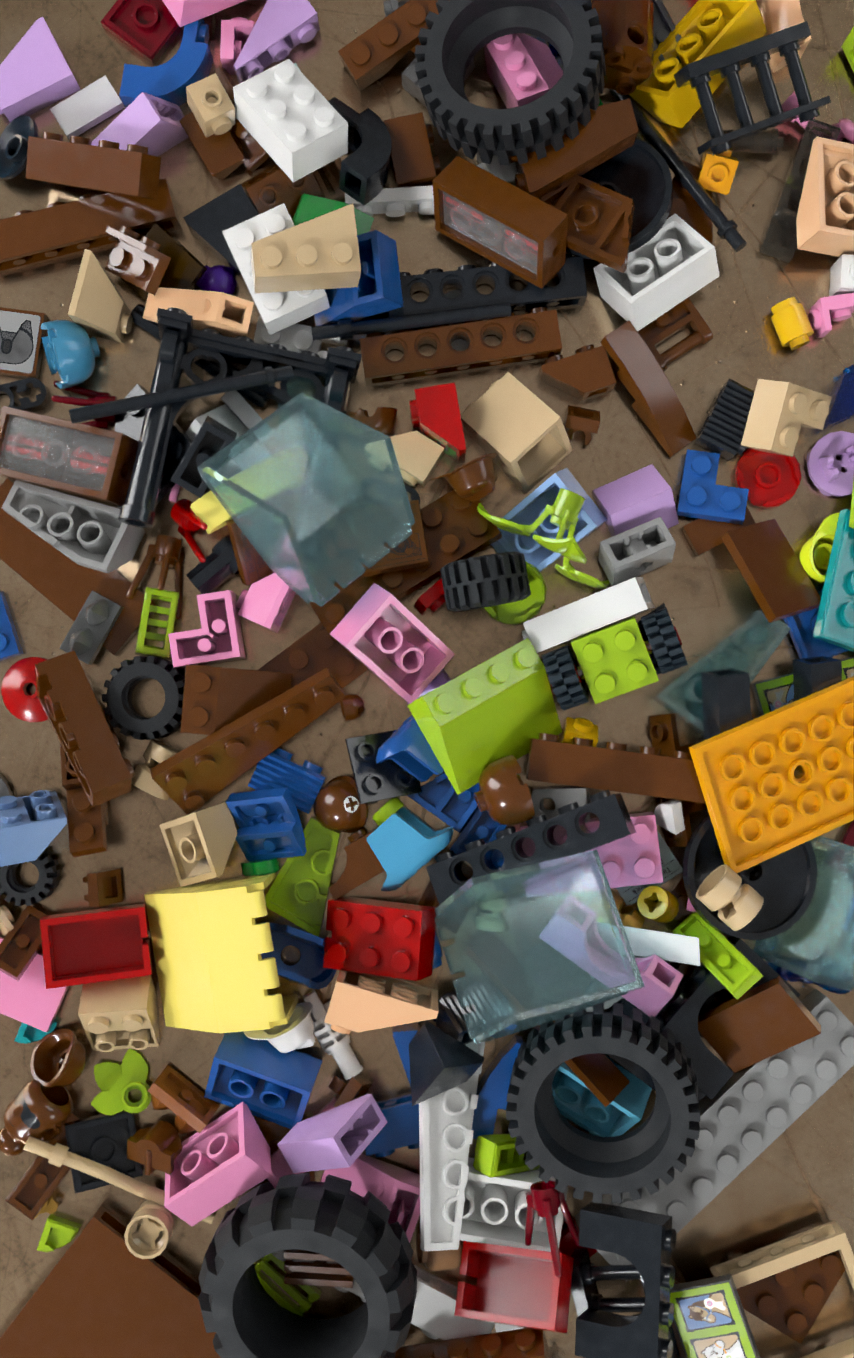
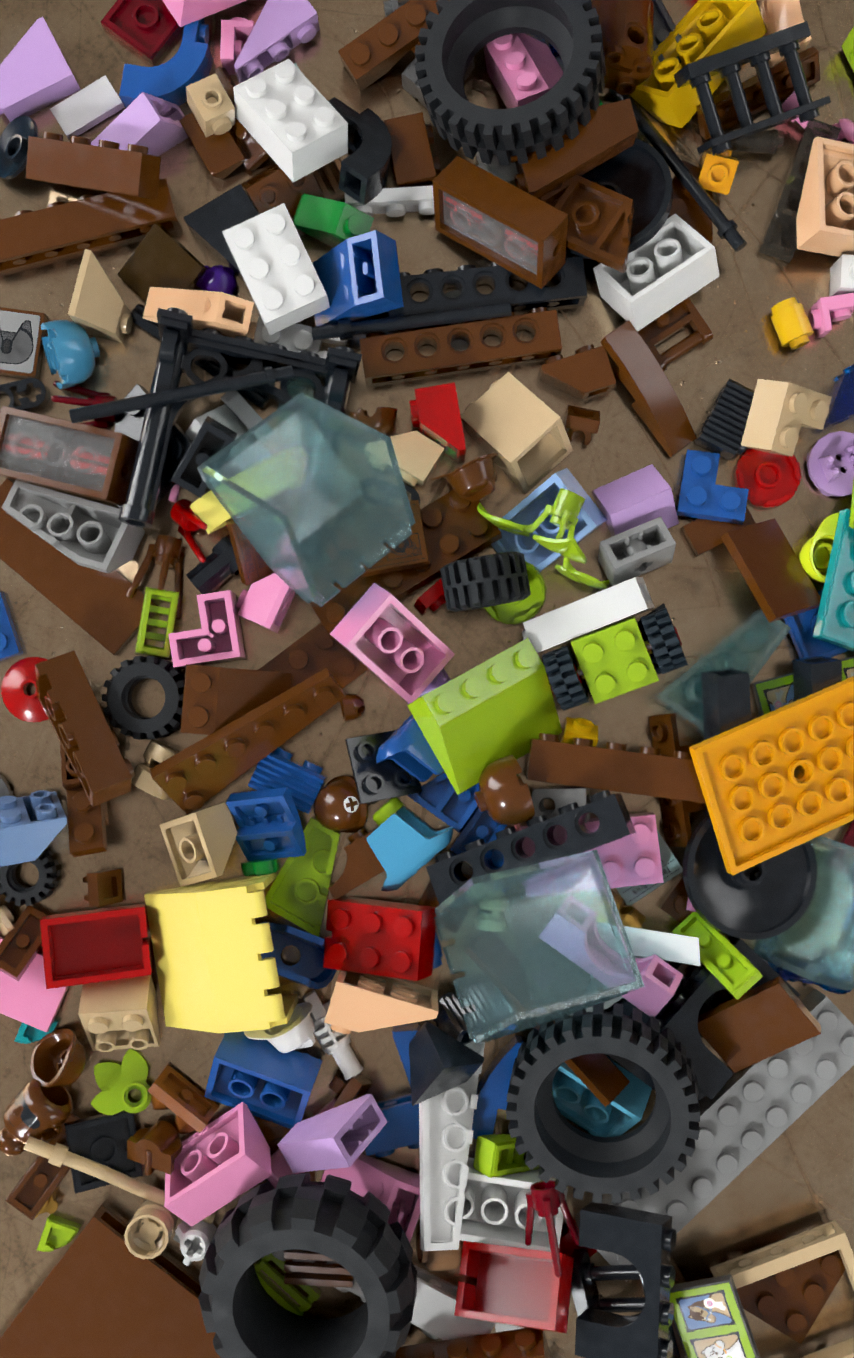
dark grey tile [59,590,124,665] -> none
reddish brown bracket [105,225,171,295] -> none
tan wedge [251,203,361,293] -> none
yellow wheel [637,886,679,923] -> none
white tile [654,799,685,835] -> none
tan wheel [696,864,764,931] -> none
none -> white piece [173,1221,217,1266]
none -> reddish brown tile [696,46,820,140]

